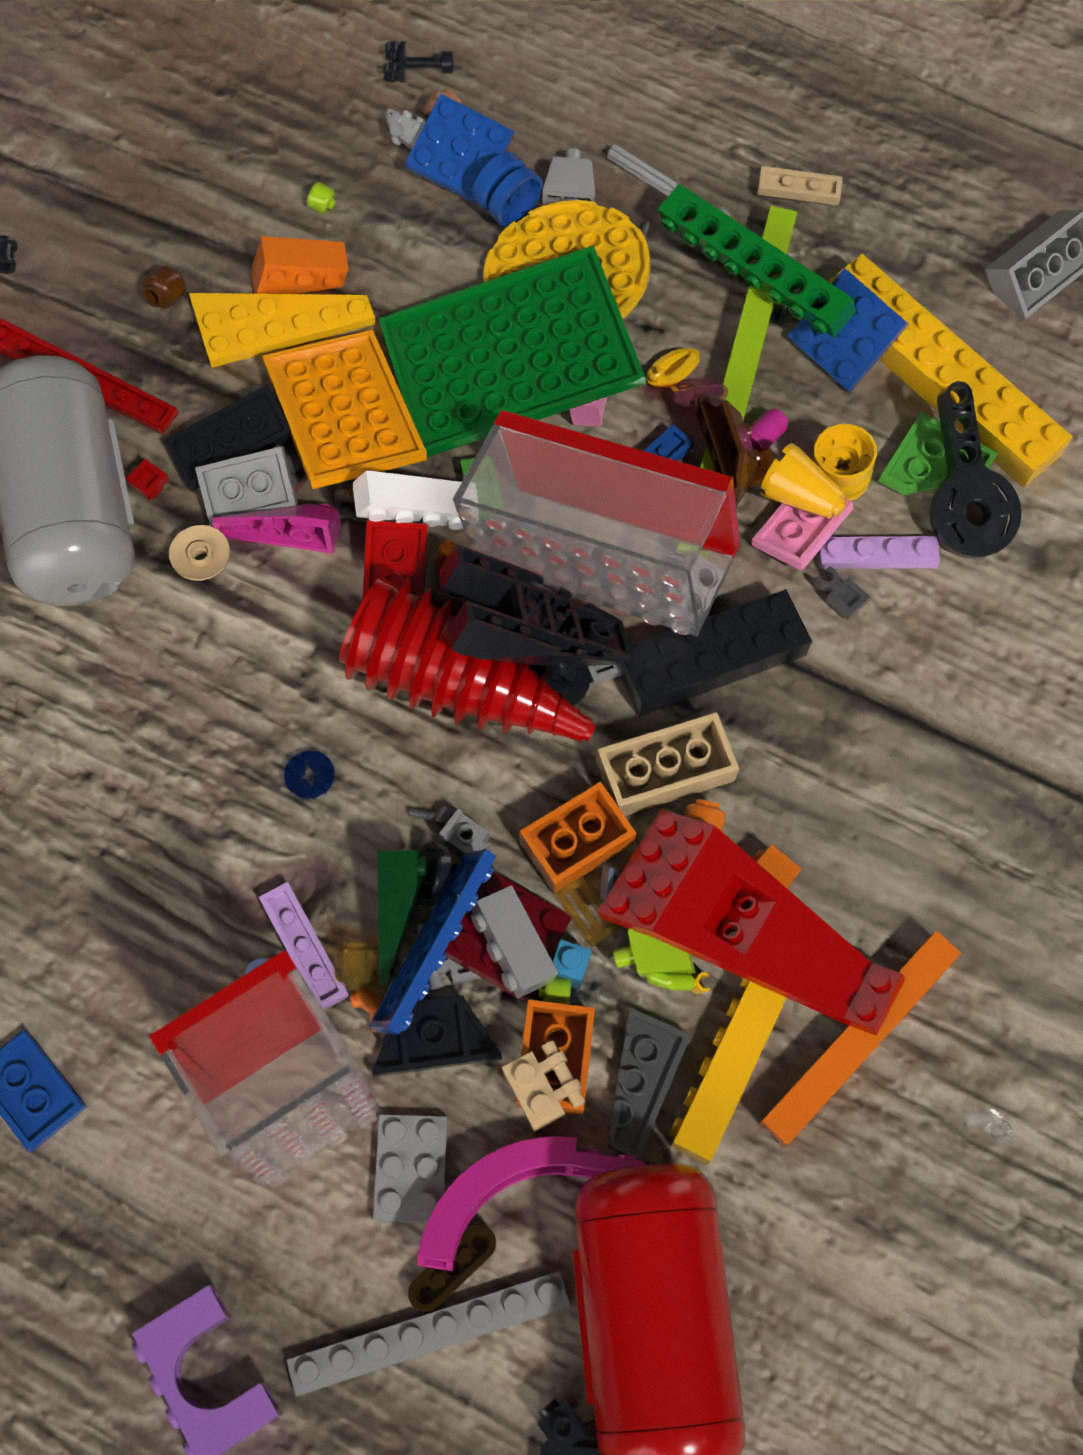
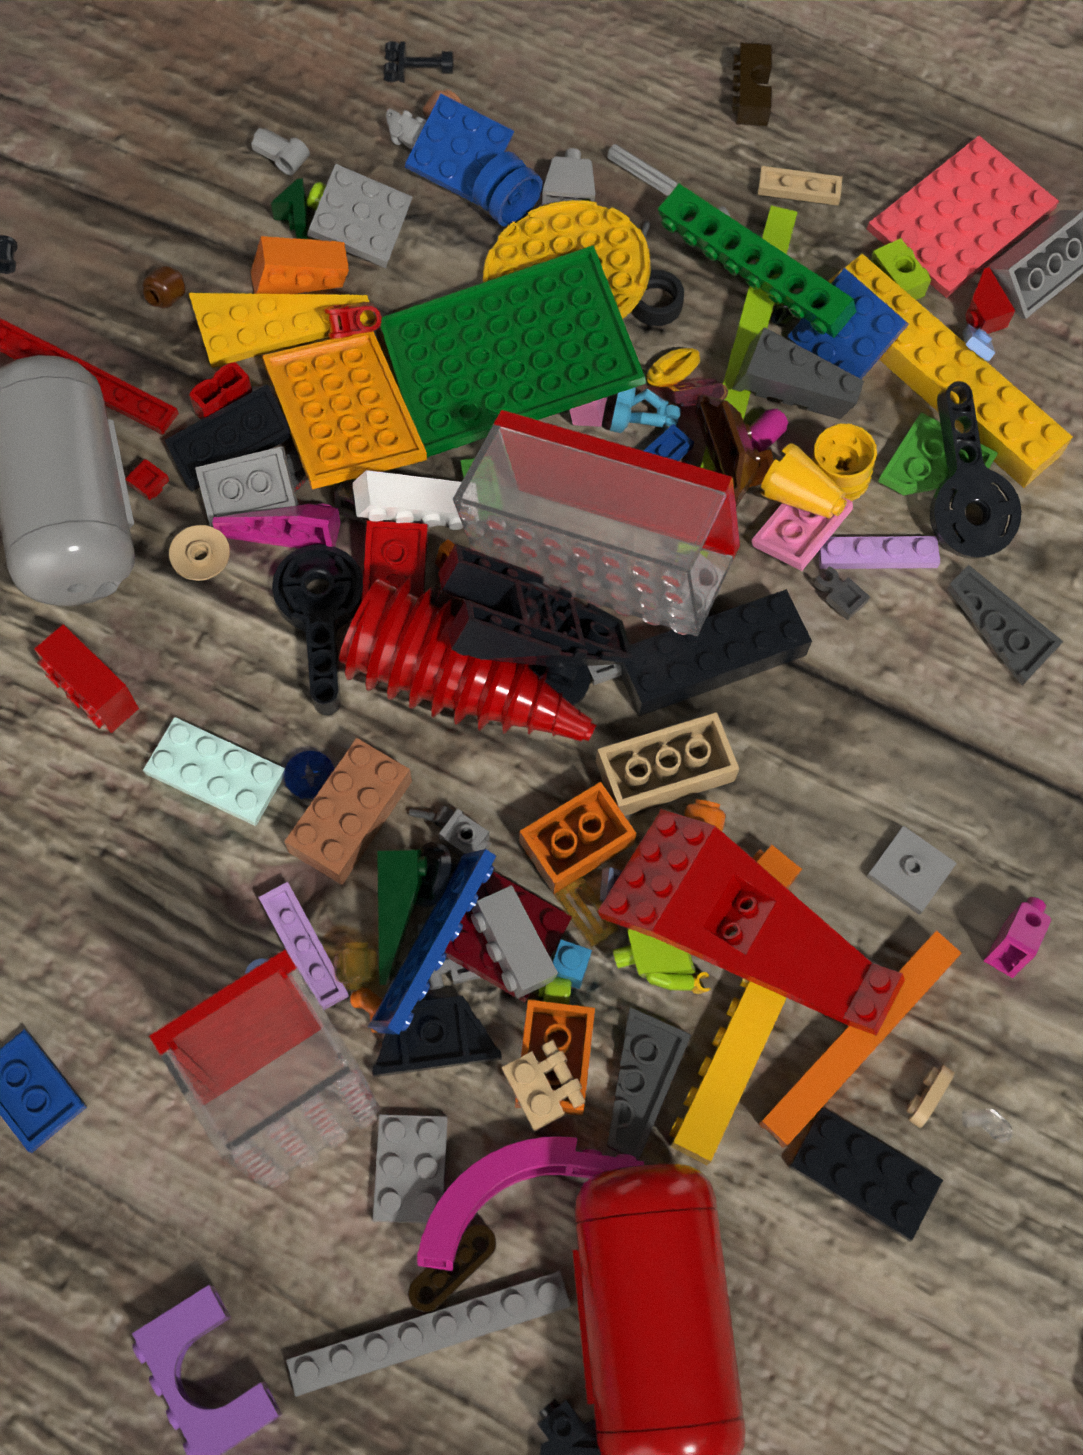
none -> red brick [34,624,139,733]
none -> light aqua plate [143,717,286,826]
none -> red brick [189,362,252,420]
none -> light grey piece [251,128,310,176]
none -> dark green slope [271,178,308,239]
none -> black beam [272,544,363,715]
none -> nougat brick [284,738,412,885]
none -> light grey plate [307,164,413,268]
none -> red piece [324,302,382,339]
none -> medium azure piece [610,388,681,433]
none -> black tyre [632,270,684,326]
none -> dark brown arch [732,42,772,126]
none -> dark grey wedge [732,327,864,419]
none -> black plate [789,1107,943,1242]
none -> light grey plate [866,825,957,915]
none -> coral plate [867,136,1059,298]
none -> lime brick [870,238,931,300]
none -> tan plate [906,1064,955,1128]
none -> dark grey wing [947,565,1063,686]
none -> light blue plate [962,324,995,361]
none -> red slope [965,267,1015,334]
none -> dark pink torso [984,897,1052,978]

